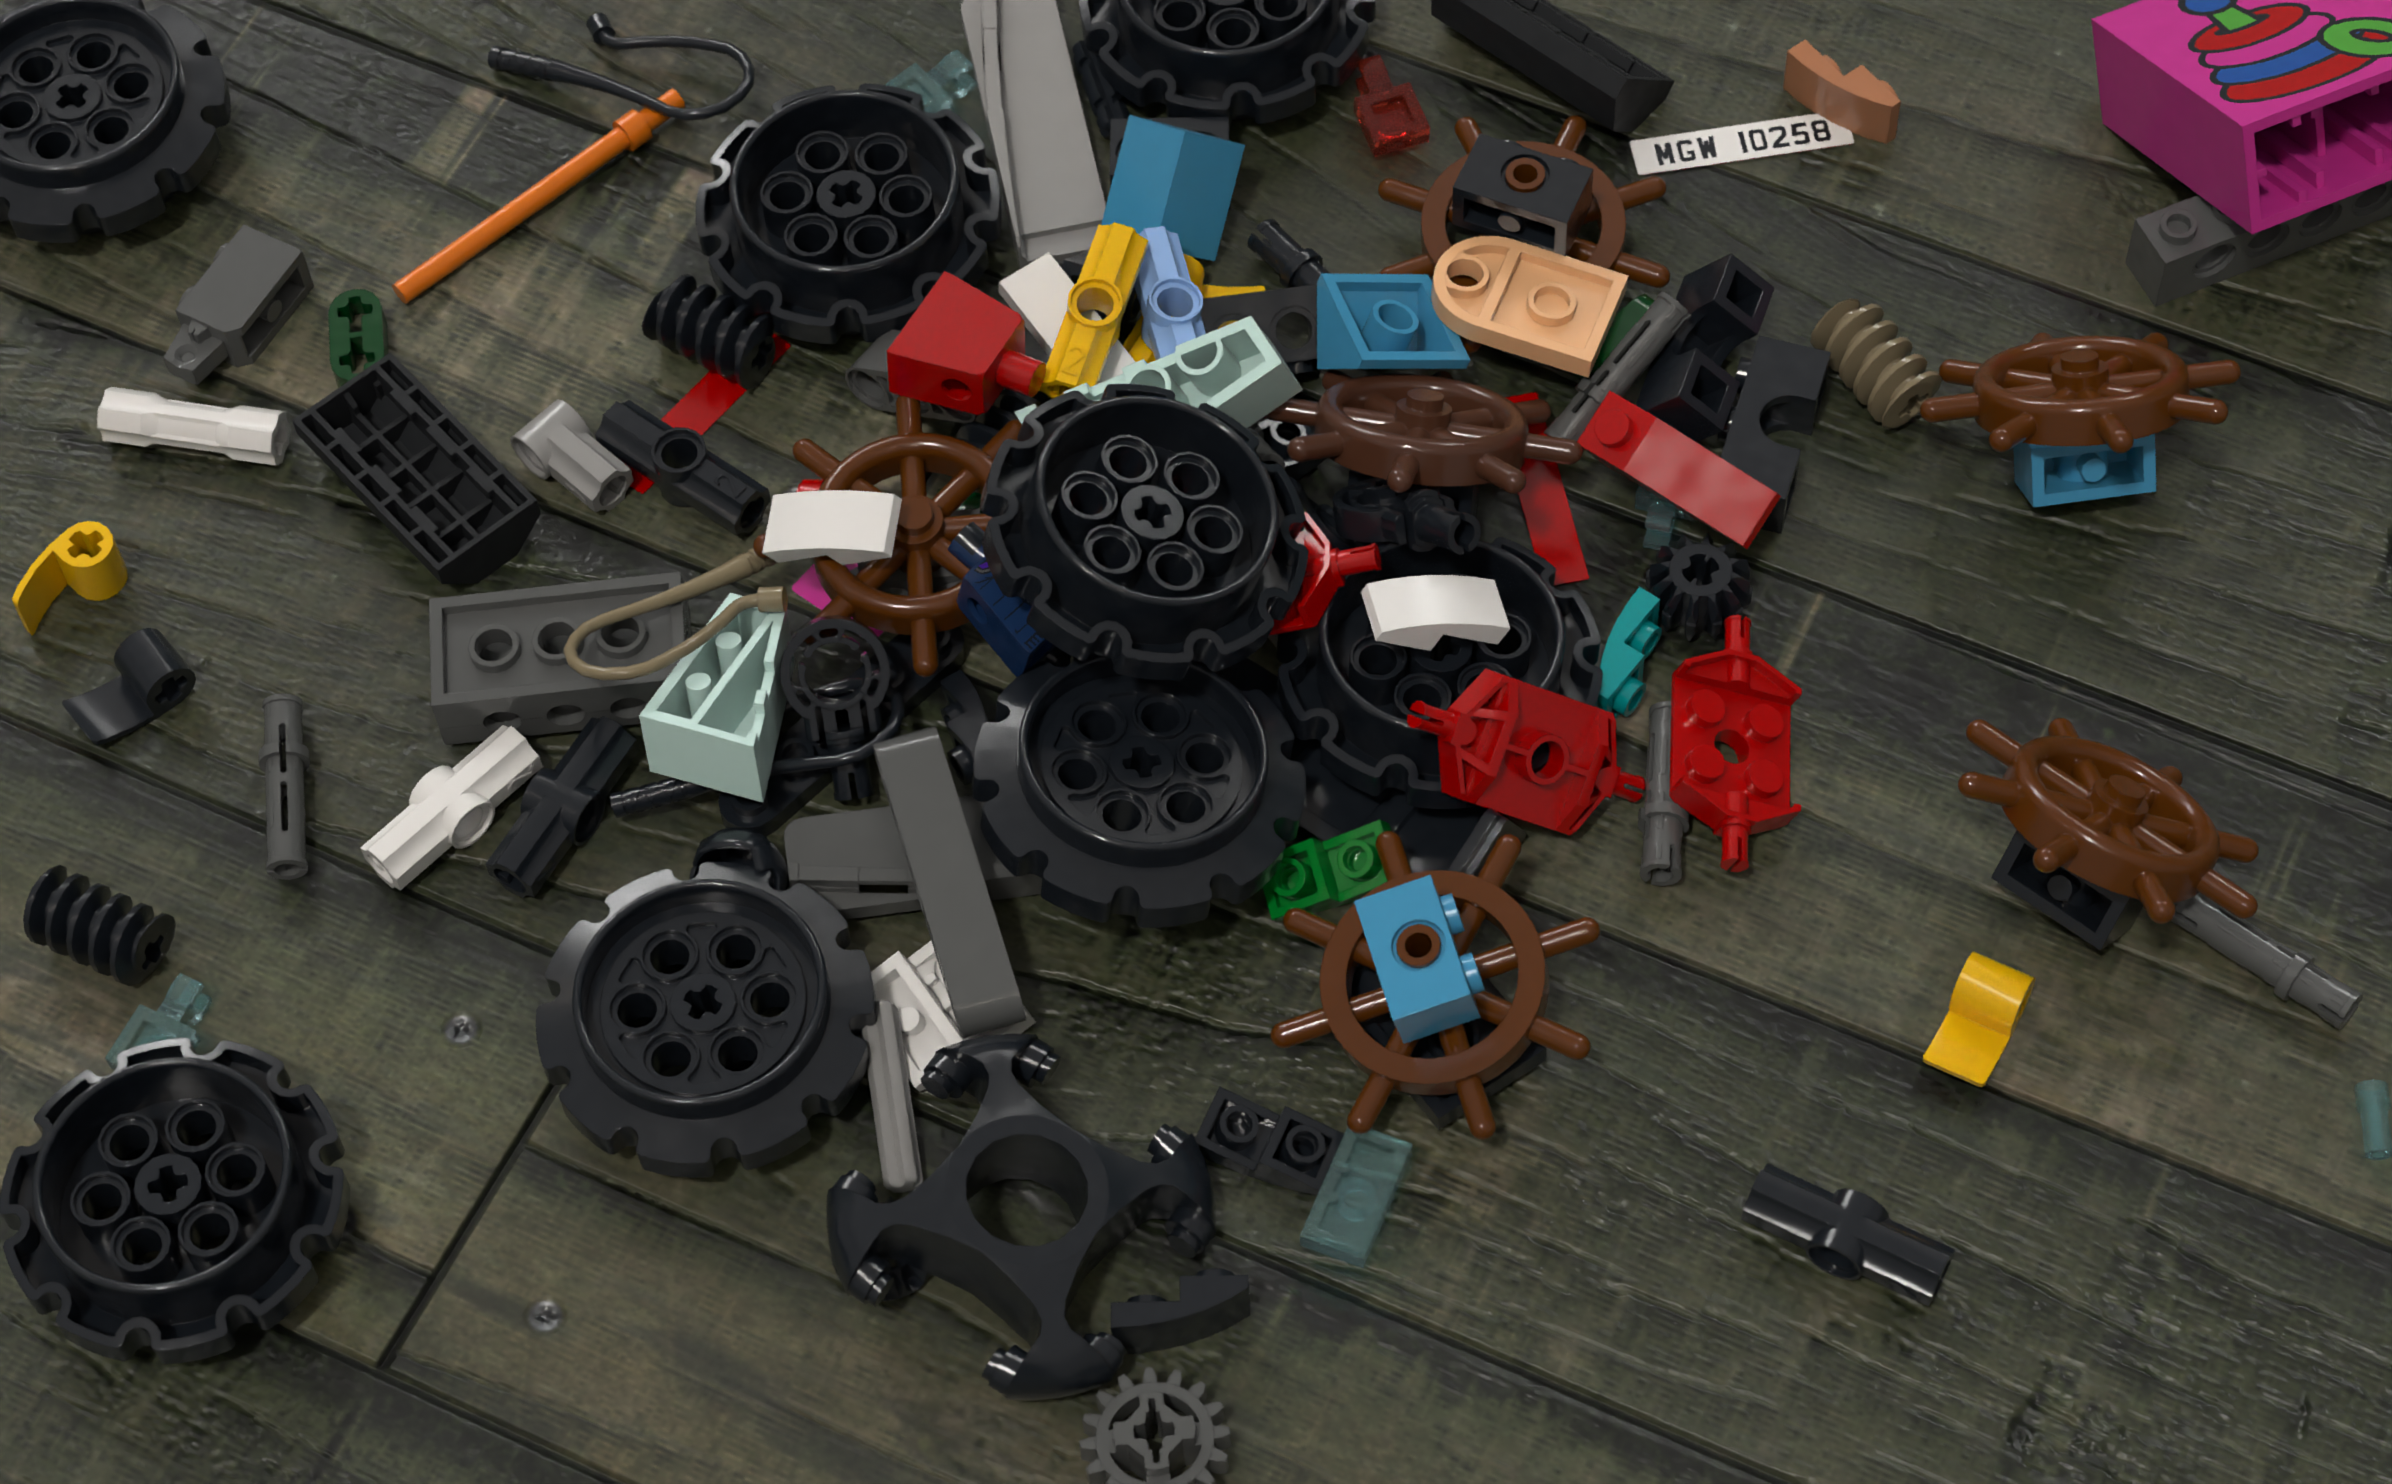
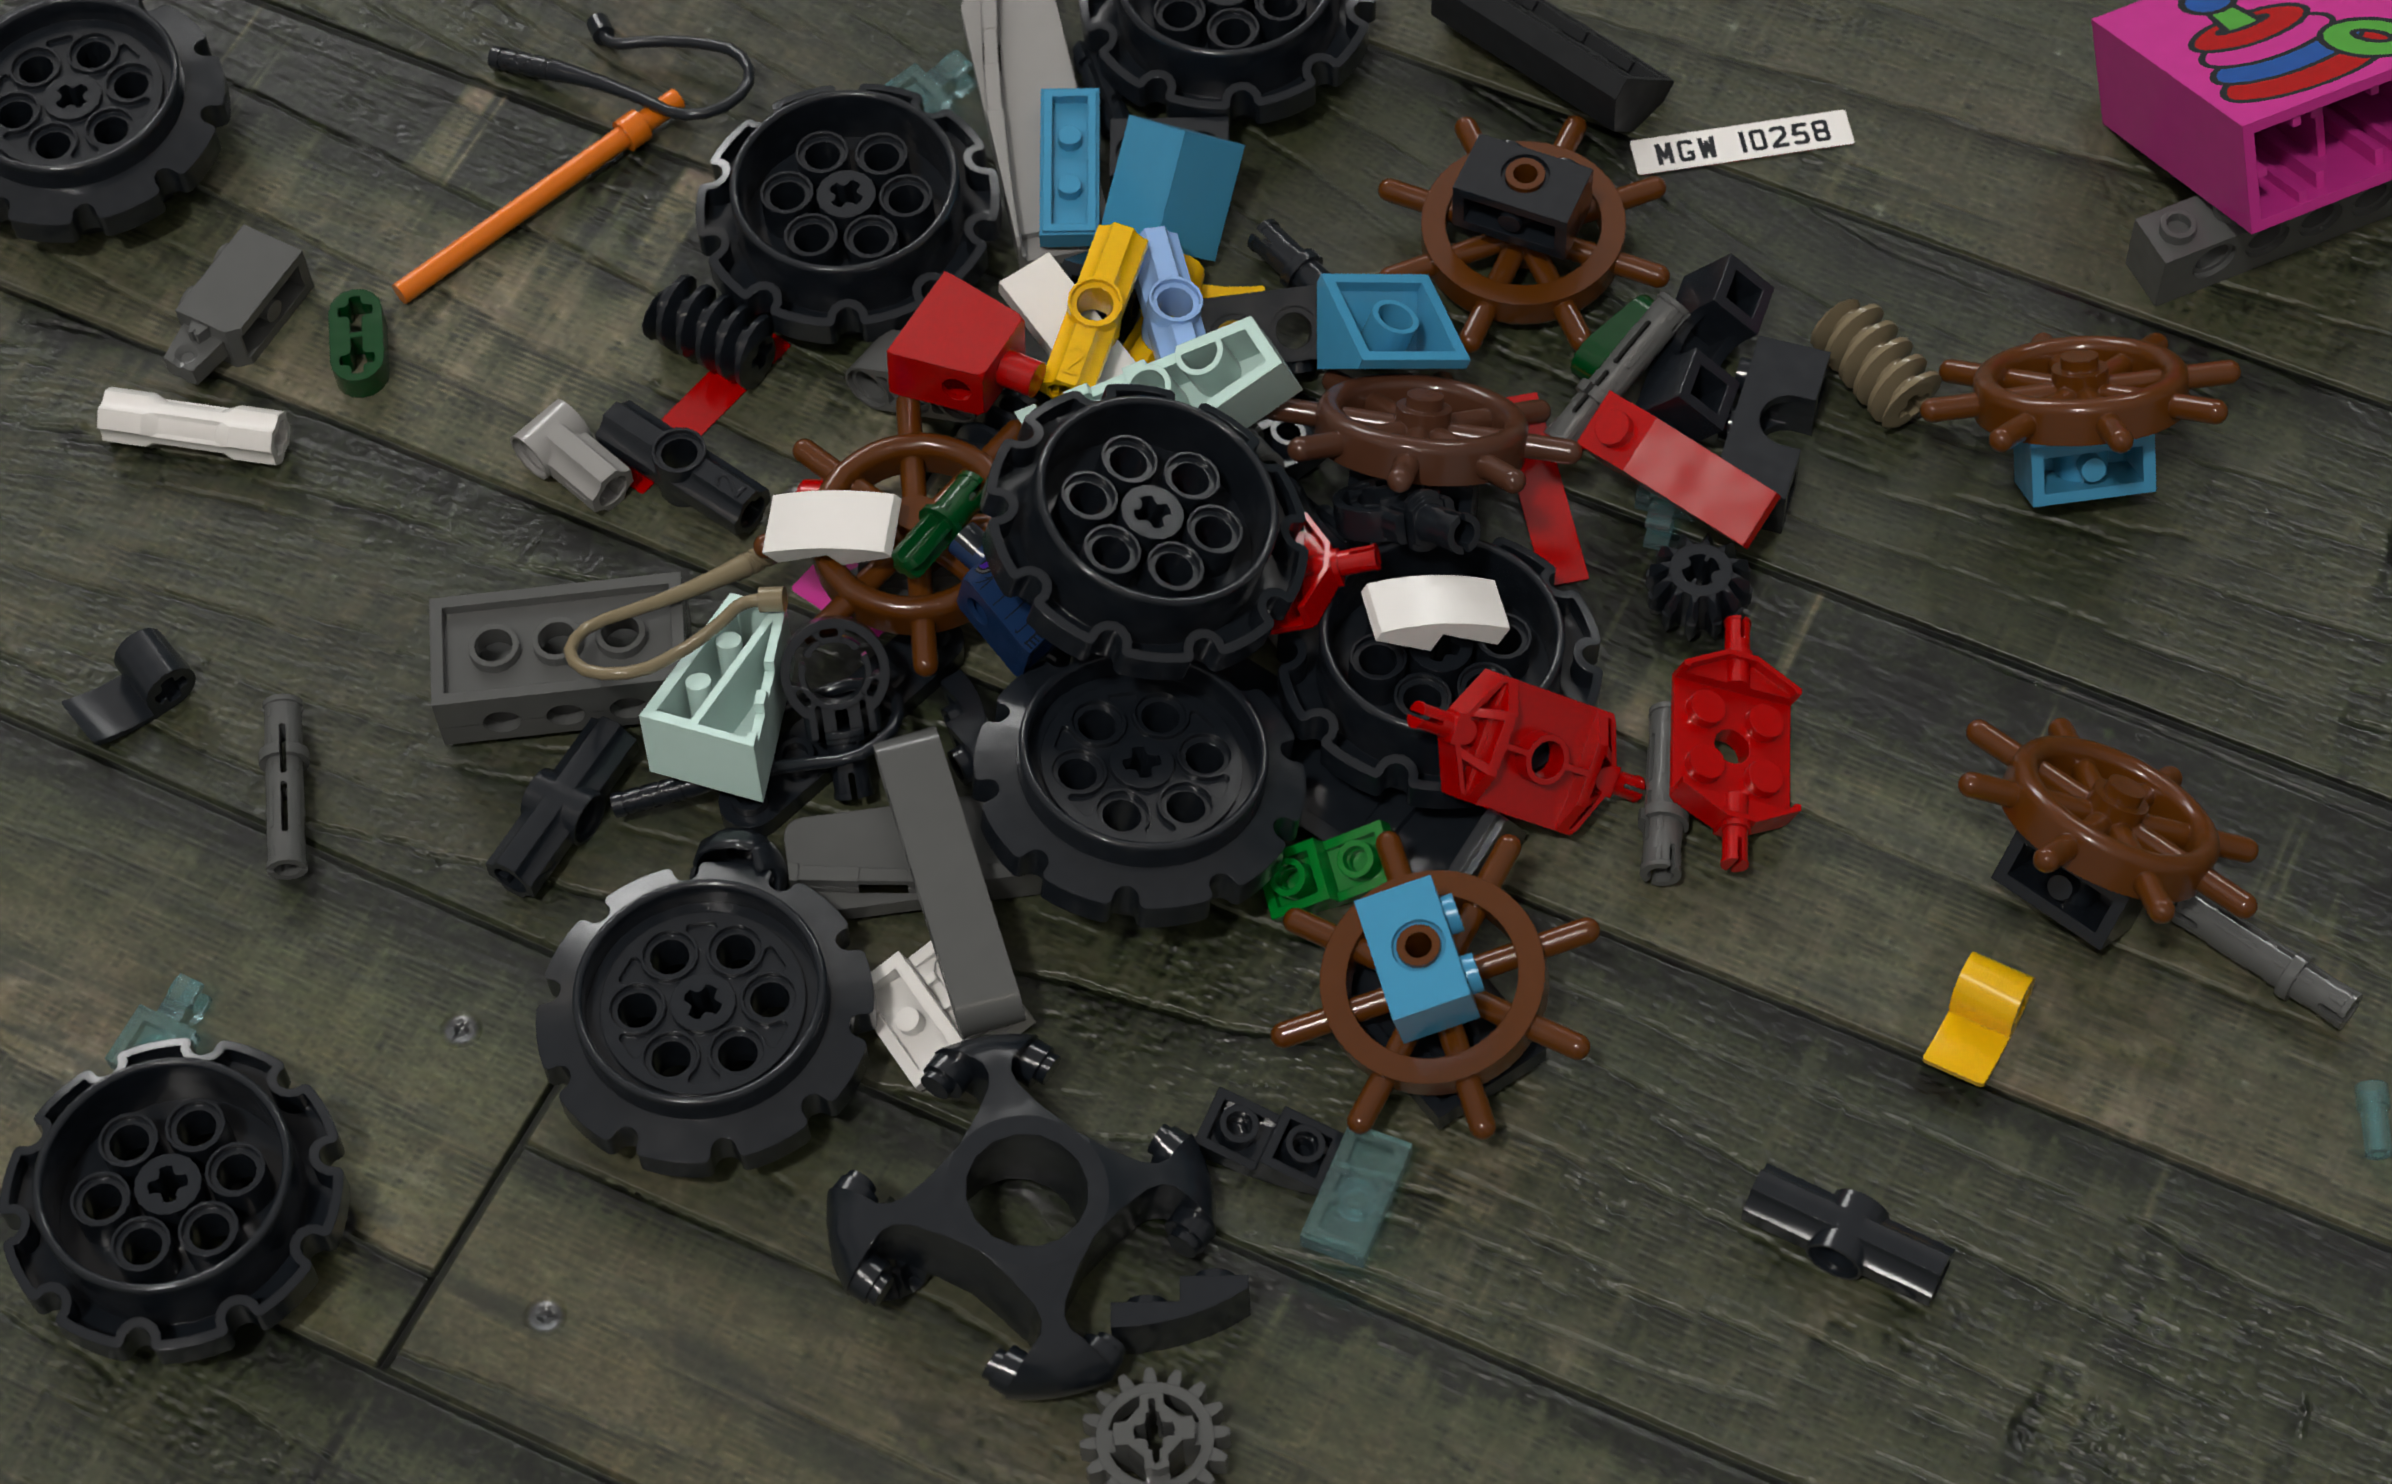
yellow panel [12,521,128,636] -> none
black piece [23,865,176,986] -> none
black piece [292,352,541,584] -> none
white piece [360,725,543,891] -> none
light grey axle [862,1000,923,1193] -> none
clear red plate [1354,55,1430,157] -> none
light nougat tile [1431,236,1629,378] -> none
teal slope [1597,587,1662,719] -> none
nougat slope [1783,39,1901,144] -> none
none -> dark green axle [891,470,984,579]
none -> dark azure tile [1039,88,1100,247]

